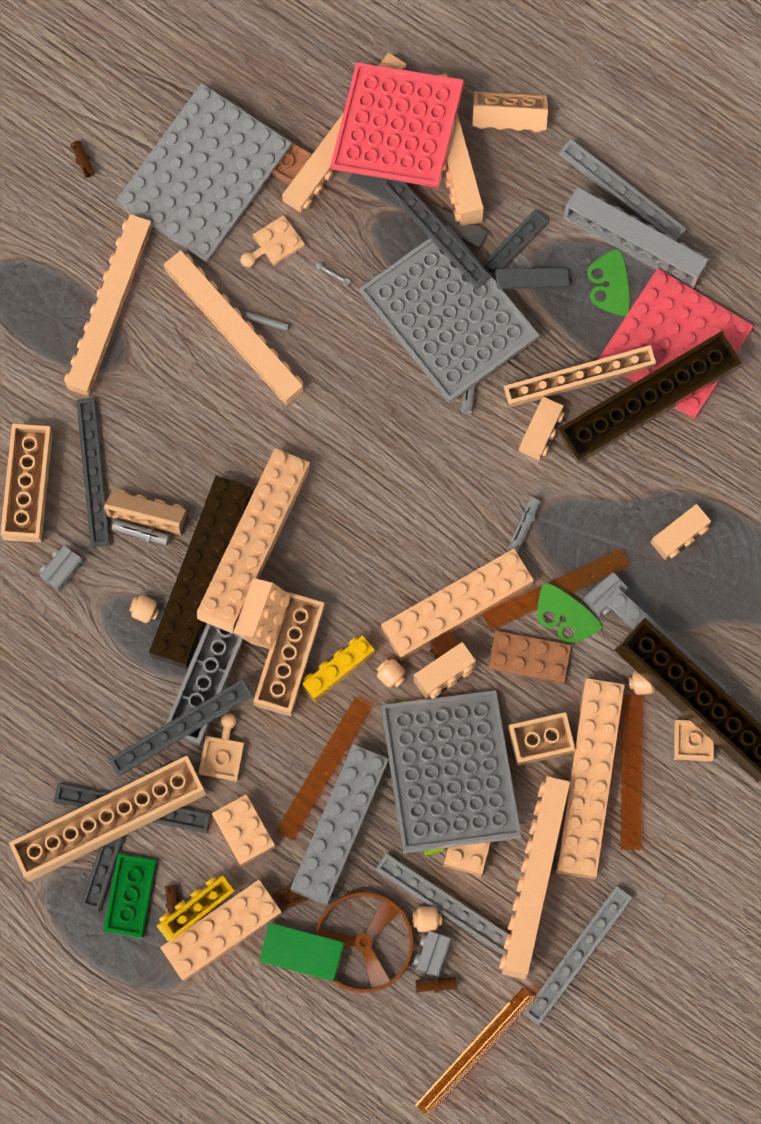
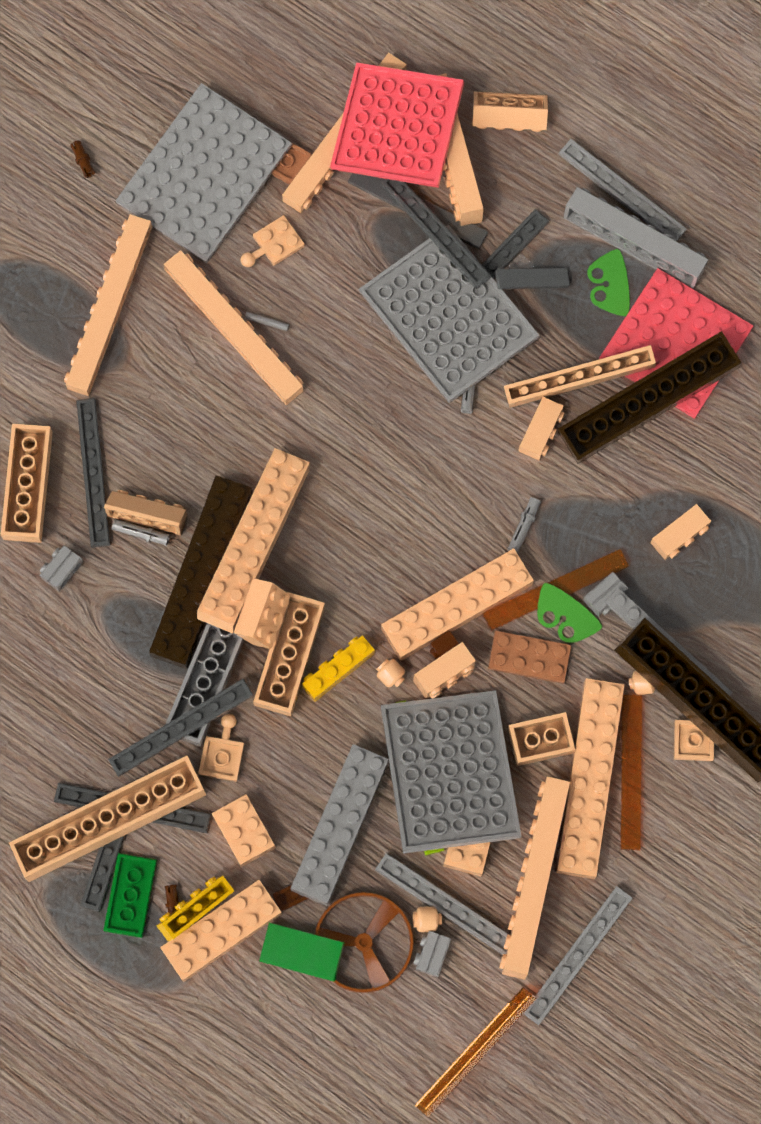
light nougat head [129,595,159,623] -> none
clear orange tile [276,698,372,842] -> none
light grey hinge [316,262,350,286] -> none
reddish brown pin [415,977,456,993] -> none

